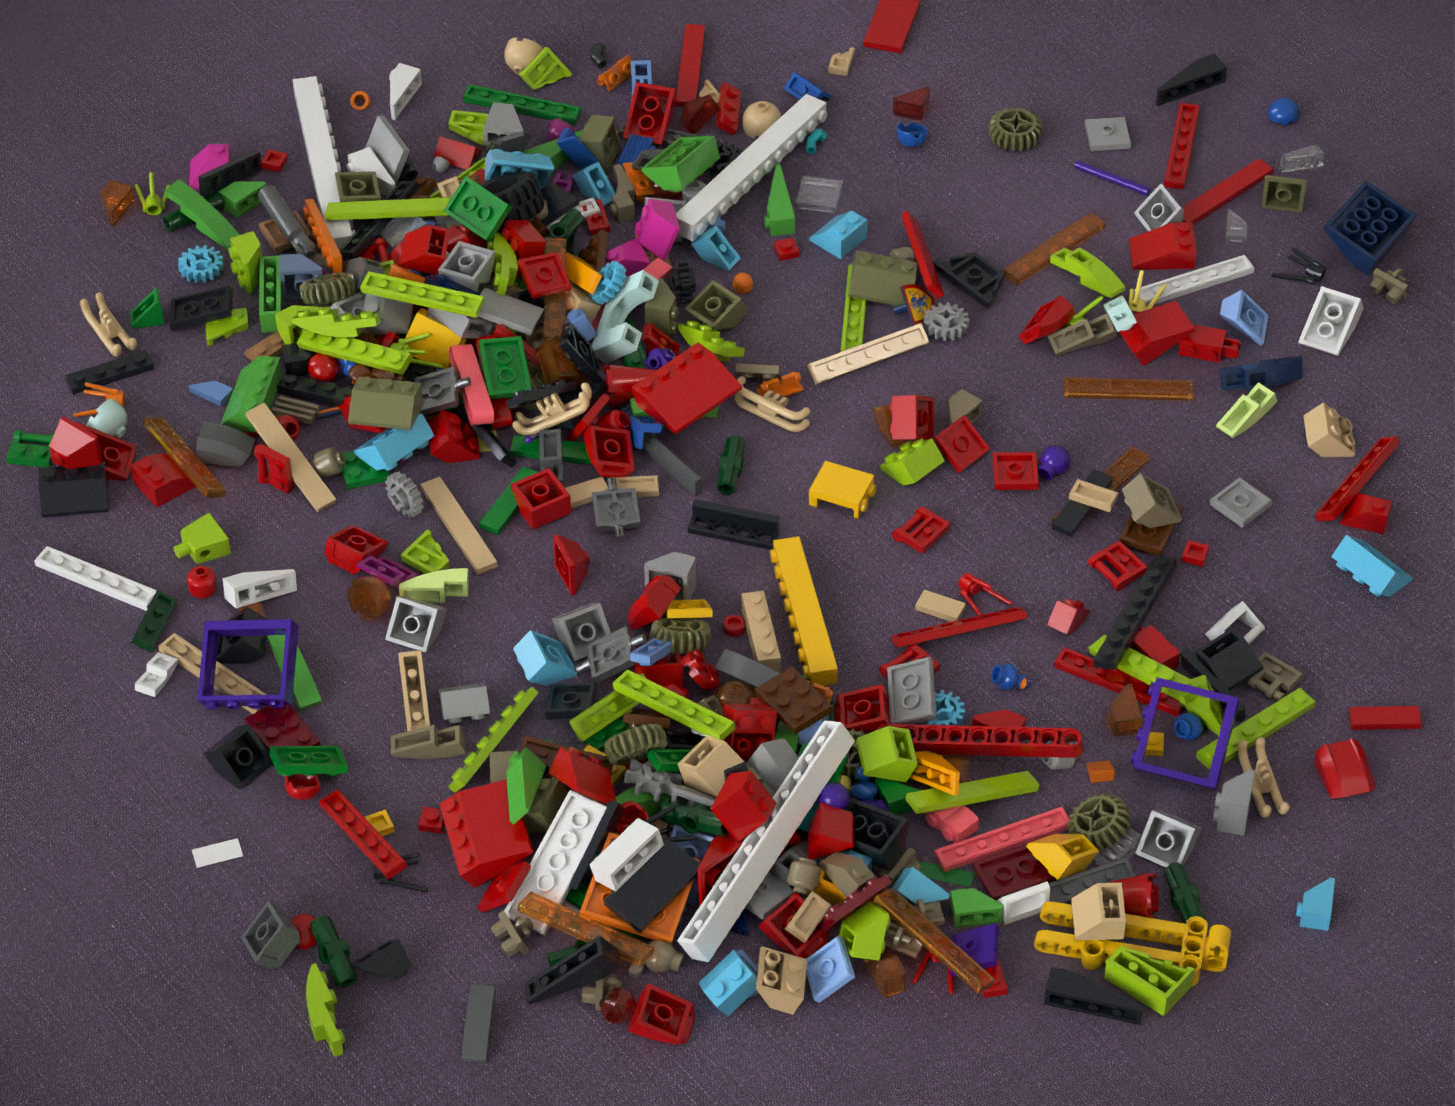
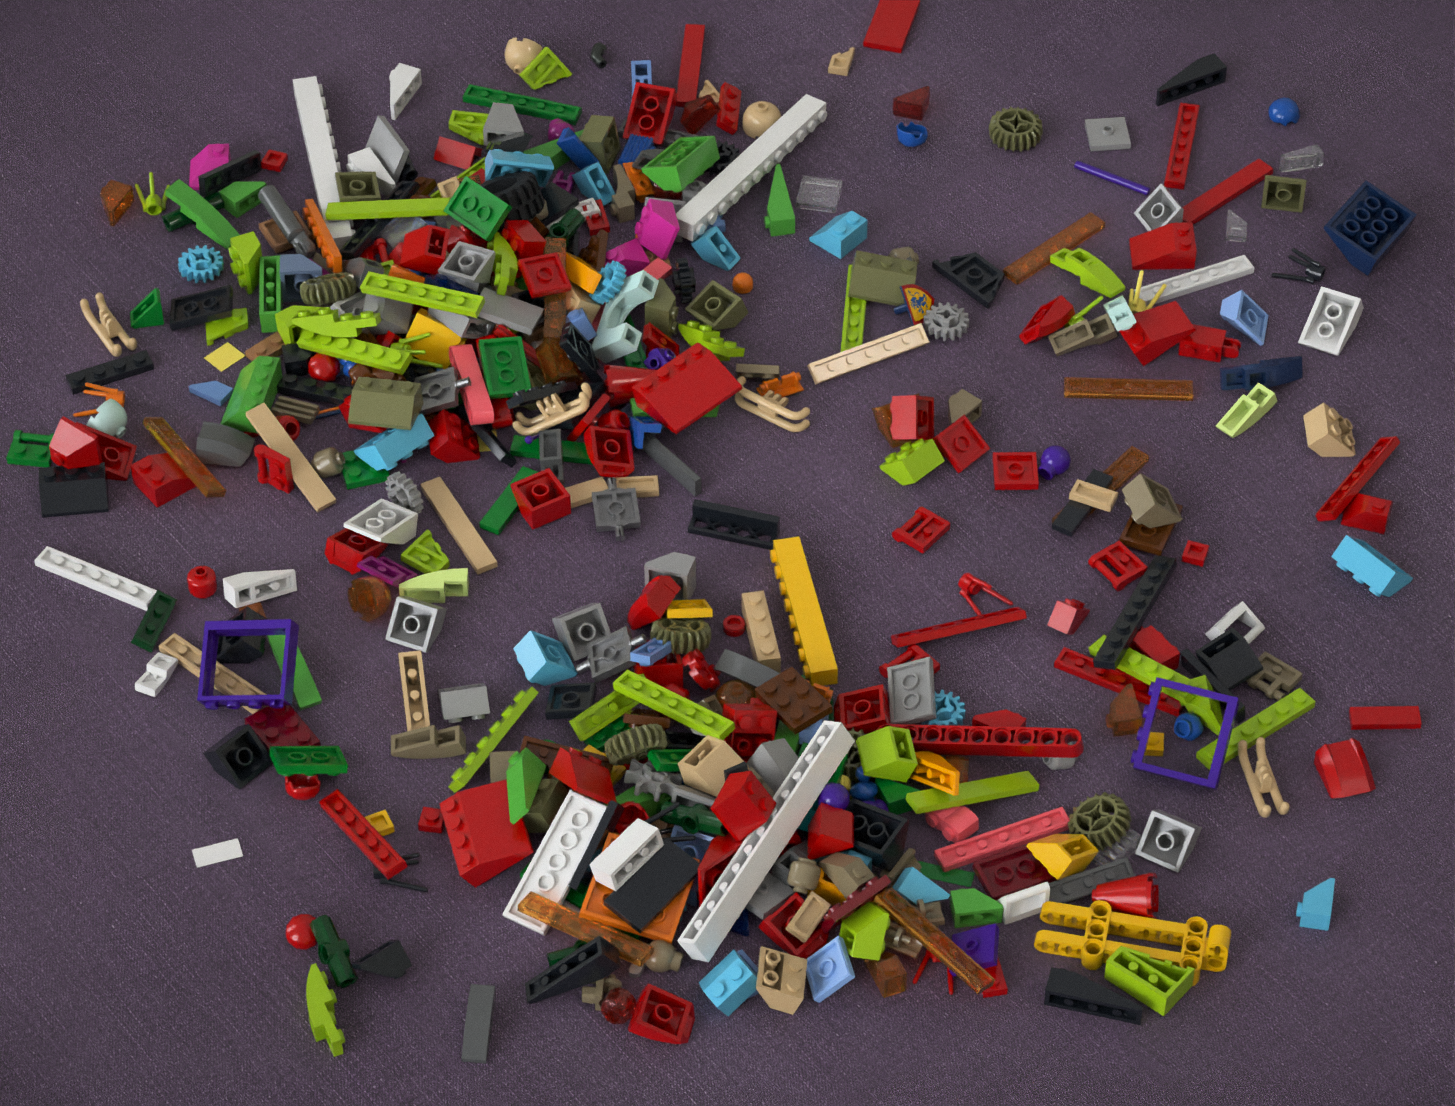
lime torso [173,513,231,564] -> none
dark grey slope [241,899,300,970] -> none
orange piece [350,91,371,110] -> none
light grey hinge [432,156,450,173] -> none
red plate [477,861,531,913] -> none
dark tan hips [490,910,533,957] -> none
red slope [553,534,590,596] -> none
orange hinge [597,55,631,92] -> none
dark green piece [717,435,745,496] -> none
red plate [774,237,799,261] -> none
blue panel [784,72,832,100] -> none
teal arm [806,129,827,154] -> none
yellow panel [809,461,876,519] -> none
red tile [901,211,944,299] -> none
tan tile [915,590,966,622] -> none
blue animal [991,663,1030,690] -> none
tan slope [1071,883,1126,940] -> none
orange slope [1086,761,1115,783] -> none
dark green piece [1163,862,1206,924] -> none
light grey plate [1210,477,1273,528] -> none
light grey slope [1213,770,1255,836] -> none
dark tan hips [1370,268,1409,304] -> none
none -> light yellow sticker [204,342,245,372]
none -> white slope [344,498,418,545]

